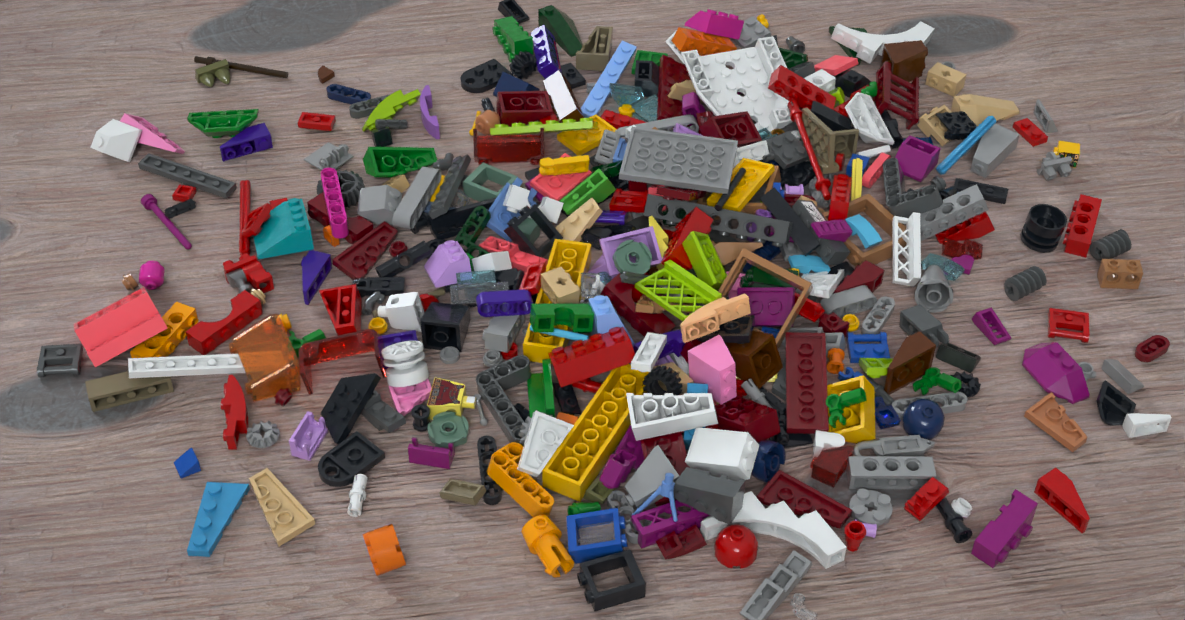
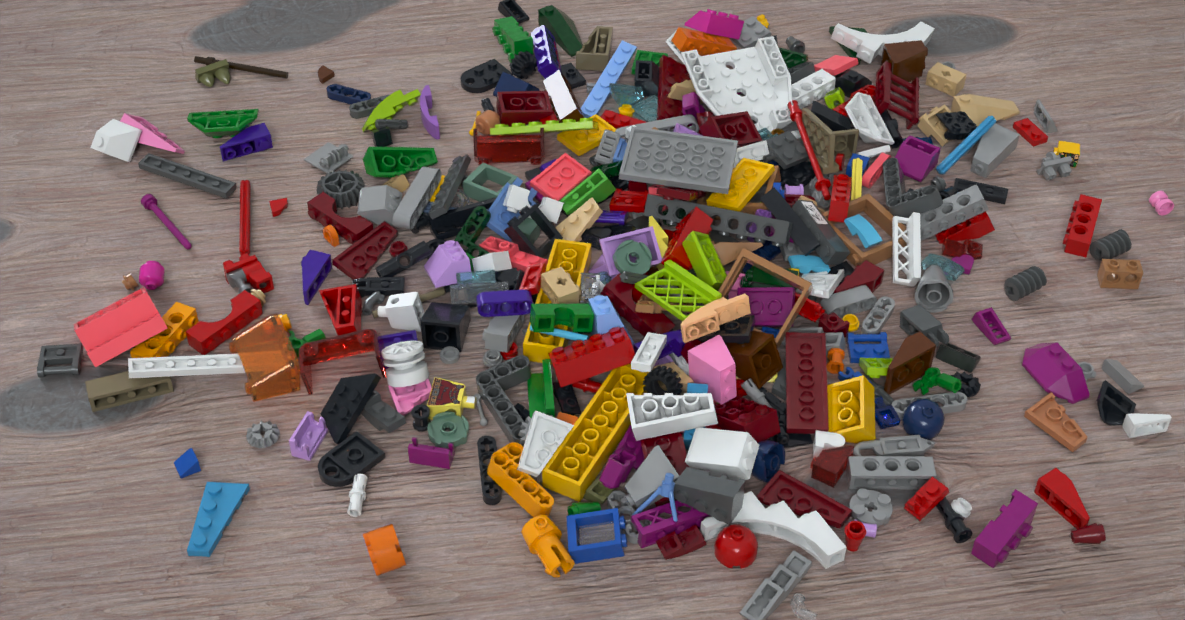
black axle [164,199,196,219] -> none
red tile [172,184,197,202] -> none
red slope [221,375,249,450] -> none
red wing [241,203,273,238] -> none
tan wing [249,468,315,547] -> none
teal slope [253,198,314,260] -> none
dark red plate [274,388,293,407] -> none
red plate [298,112,336,131] -> none
dark pink beam [321,167,349,239] -> none
yellow plate [368,317,388,335] -> none
red tile [419,294,440,313] -> none
dark grey arm [433,153,454,170] -> none
dark tan plate [439,478,486,506] -> none
yellow hinge [539,155,590,175] -> none
black window [577,549,646,612] -> none
black bar [715,168,746,211] -> none
red brick [768,65,836,111] -> none
magenta slope [811,220,853,242] -> none
green bar [826,387,867,428] -> none
green arm [861,81,878,98] -> none
black wheel [1020,204,1067,253] -> none
red plate [1048,308,1090,343] -> none
dark red plate [1135,335,1170,362] -> none
none -> dark red cone [1071,523,1106,544]
none -> bright pink wheel [1149,191,1174,216]

